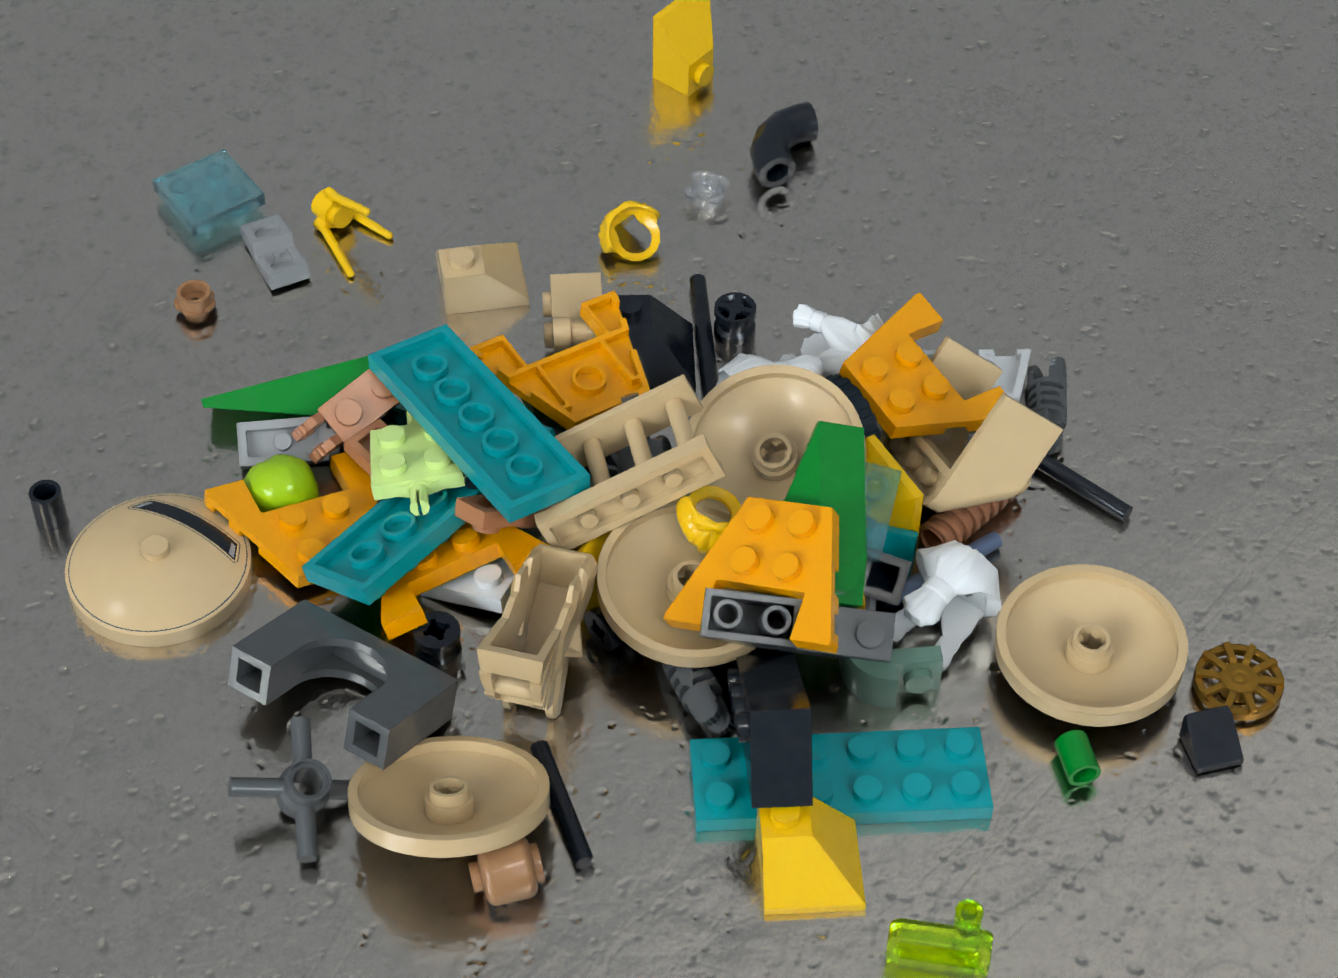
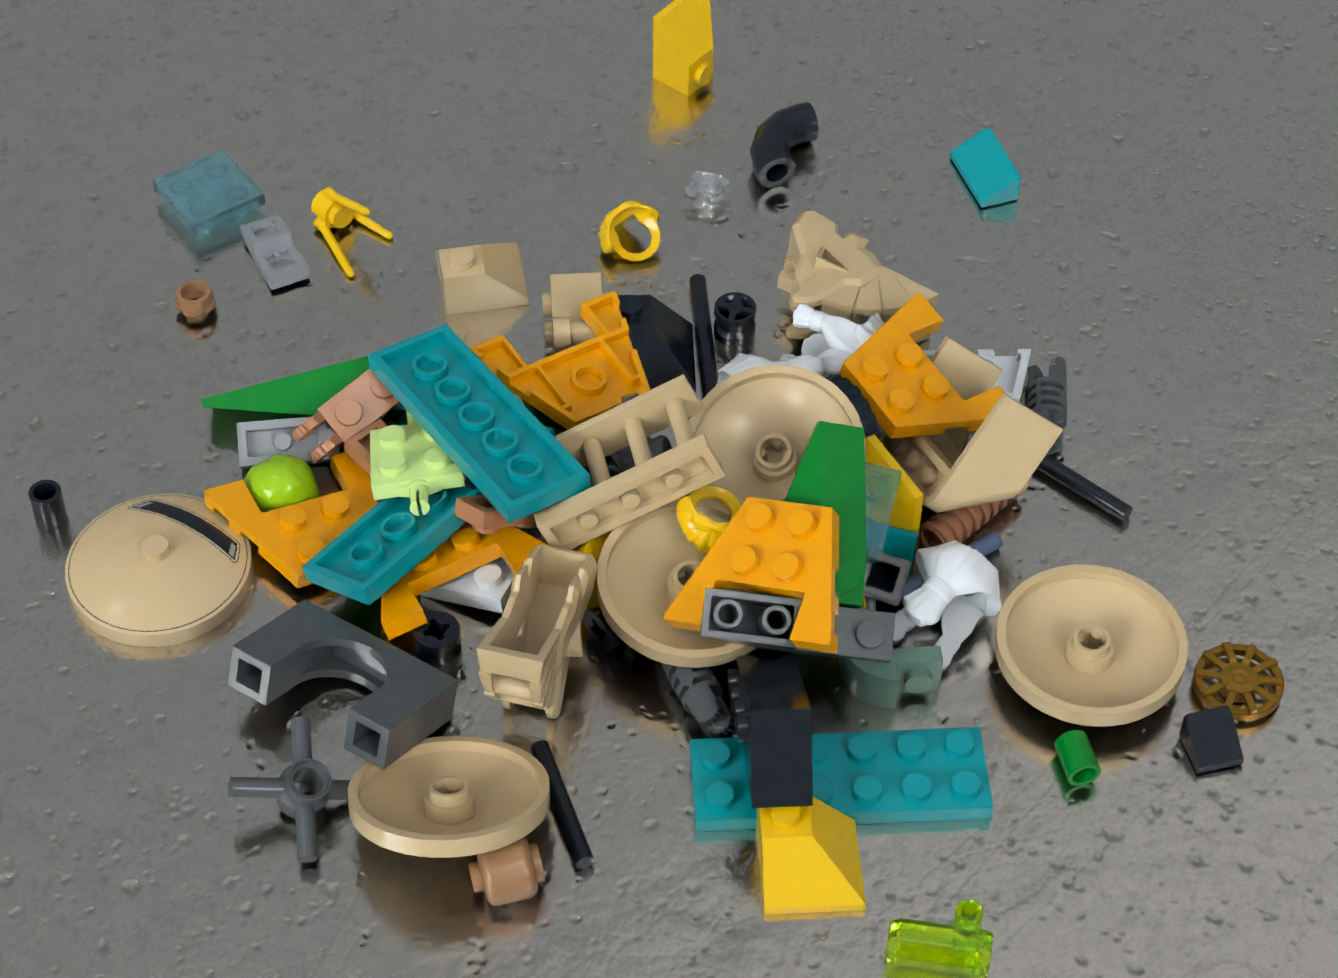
none -> tan animal [777,210,939,343]
none -> teal slope [950,128,1021,208]

